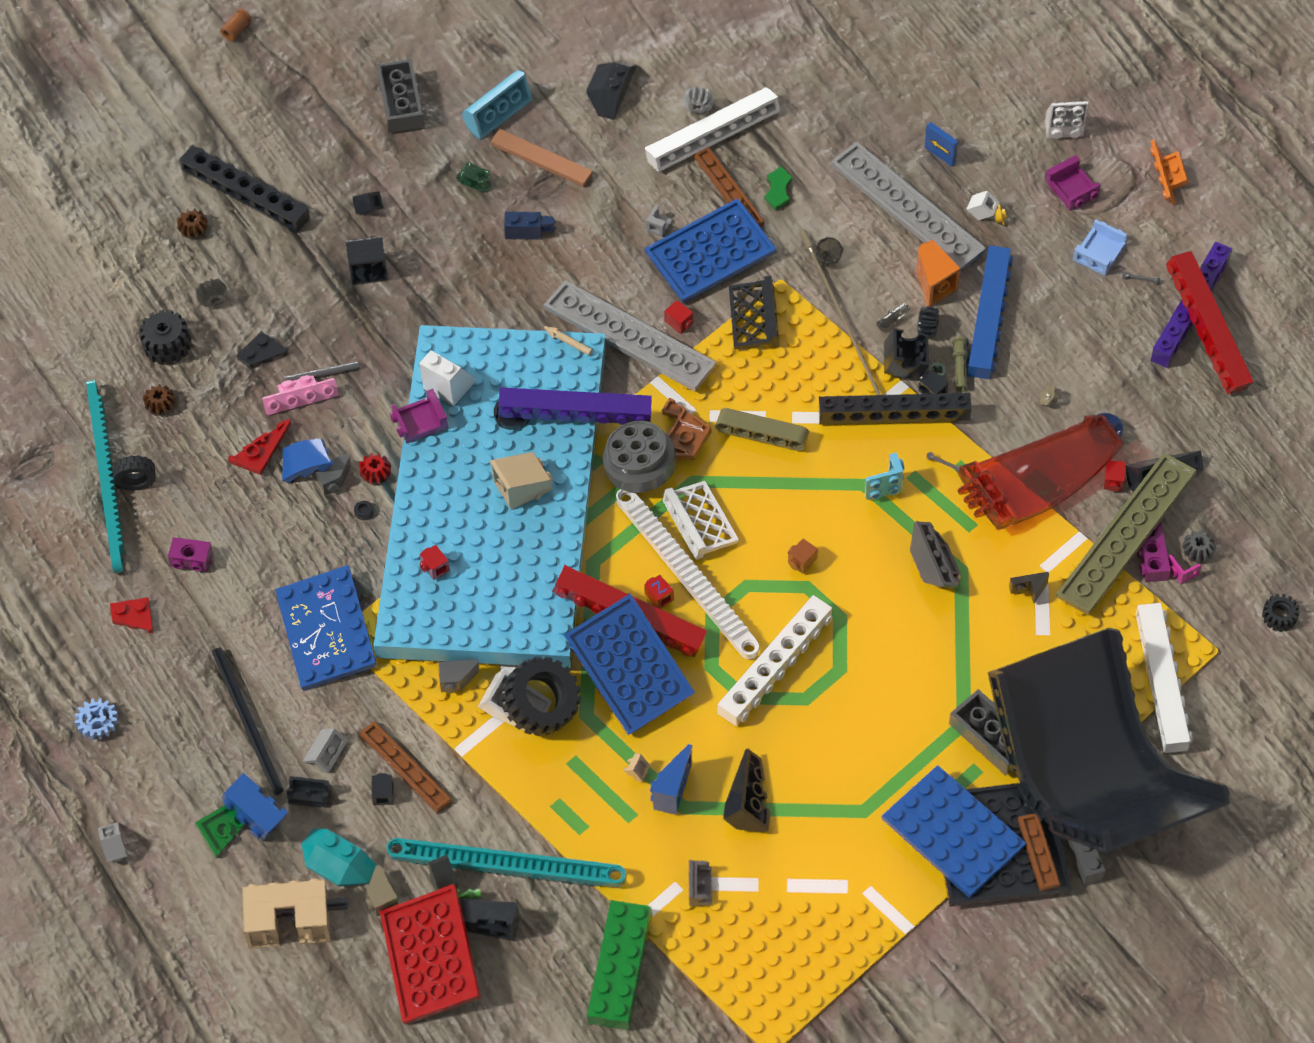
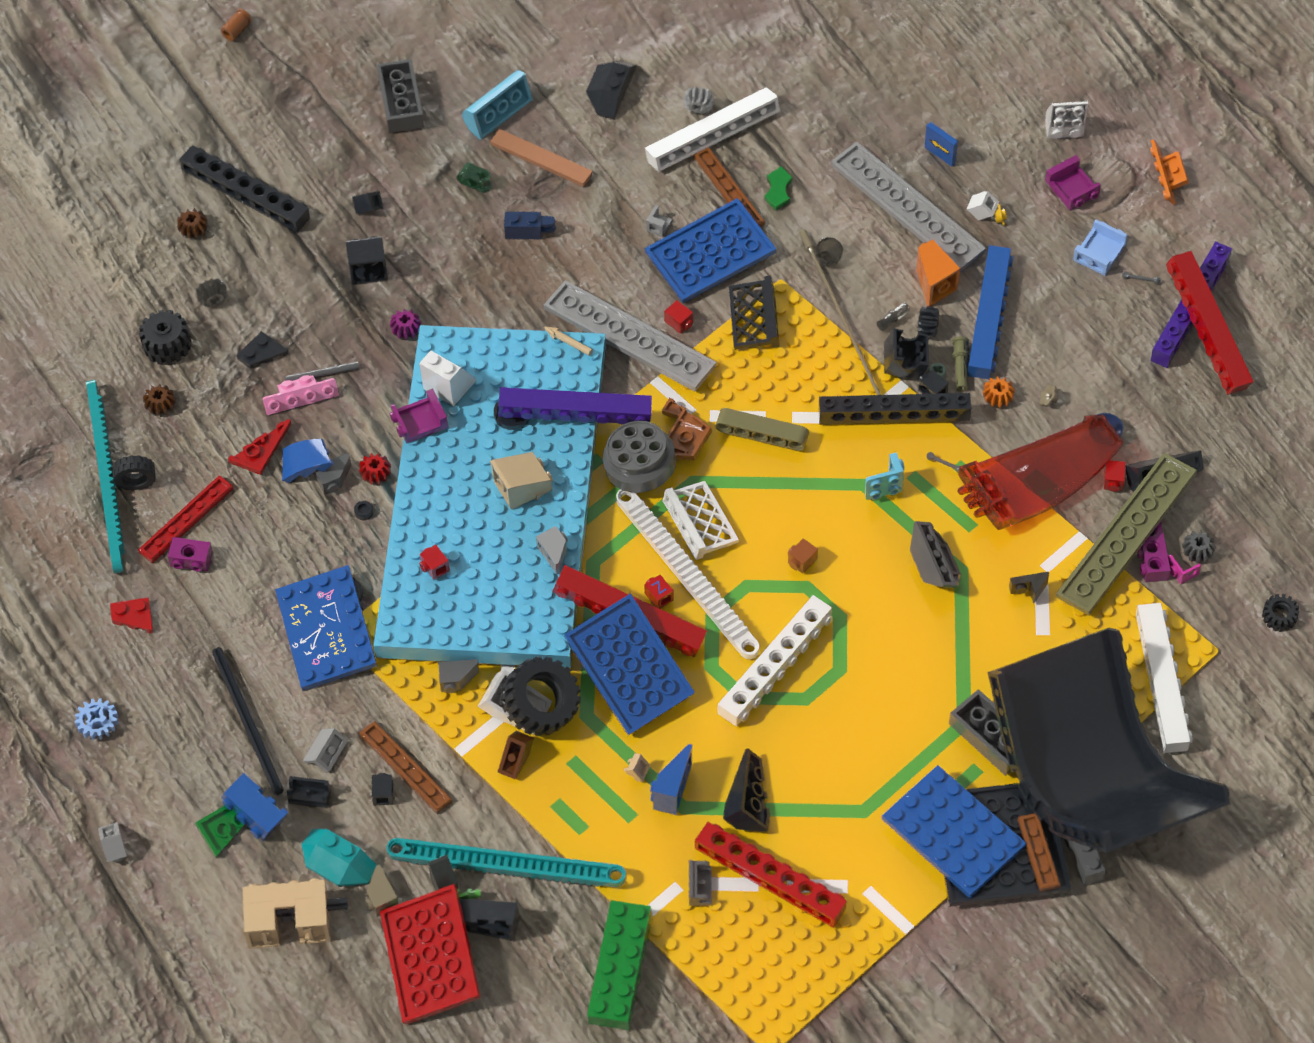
none -> red tile [138,475,234,564]
none -> magenta gear [390,308,421,340]
none -> reddish brown slope [497,730,534,779]
none -> light grey slope [536,526,568,574]
none -> red brick [695,822,847,928]
none -> orange gear [983,376,1015,409]

